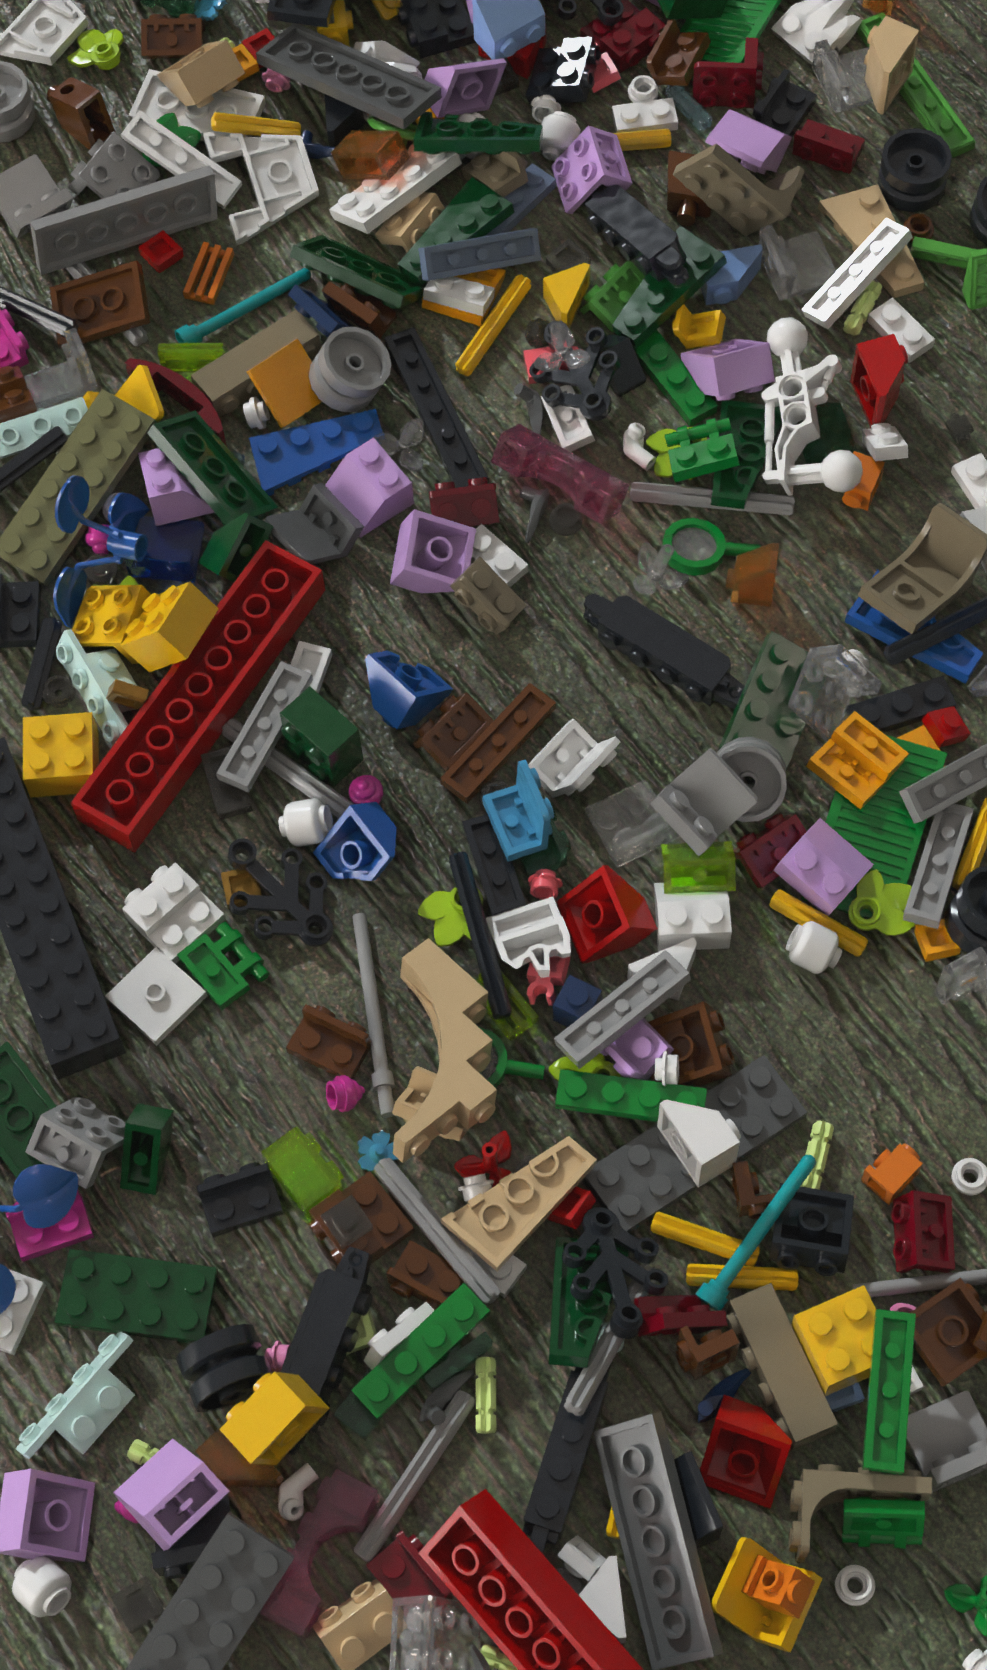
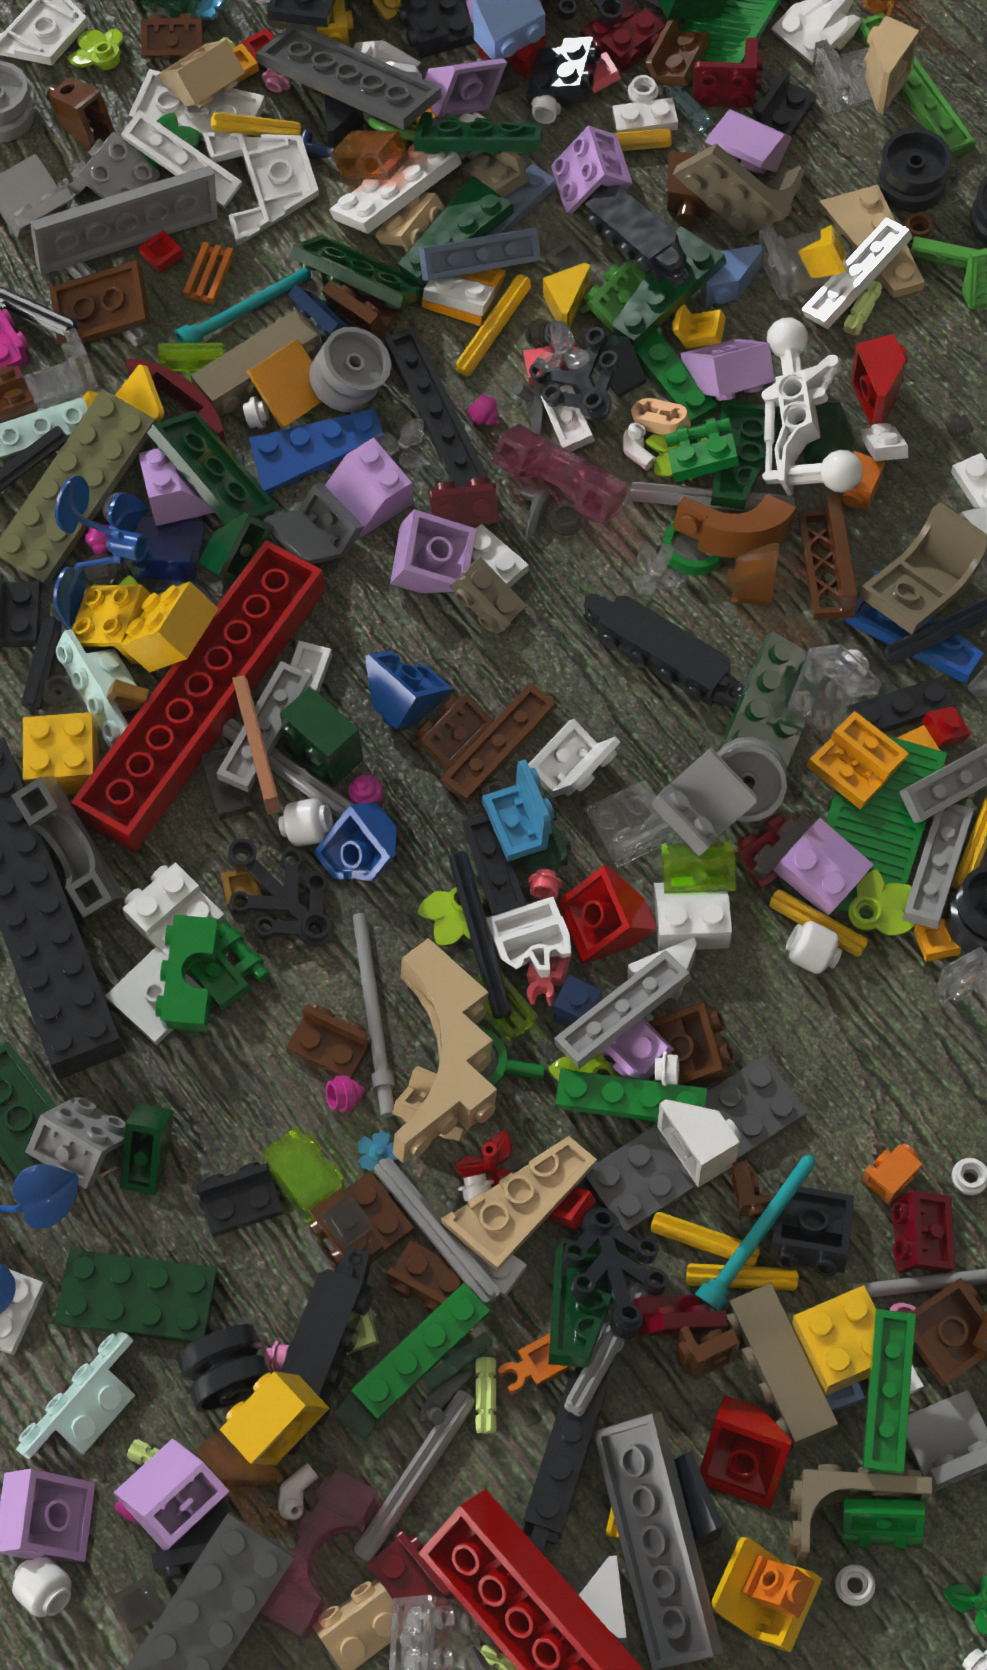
dark pink bracket [5,1190,94,1262] -> none
white plate [364,1302,435,1370] -> none
white head [540,111,581,161] -> none
white plate [557,1535,606,1581] -> none
dark blue bar [698,1368,751,1424] -> none
dark red bracket [792,119,865,174] -> none
yellowish green axle [801,1121,834,1189] -> none
white plate [867,297,935,363] -> none
none -> dark grey arch [11,776,126,918]
none -> green arch [155,914,220,1032]
none -> nougat tile [232,675,280,815]
none -> dark pink plate [465,392,499,426]
none -> orange plate [498,1333,570,1394]
none -> light nougat beam [631,398,691,435]
none -> dark orange arch [673,494,797,558]
none -> clear smoke plate [752,814,814,882]
none -> reddish brown fence [798,493,857,620]
none -> yellow slope [799,225,847,278]

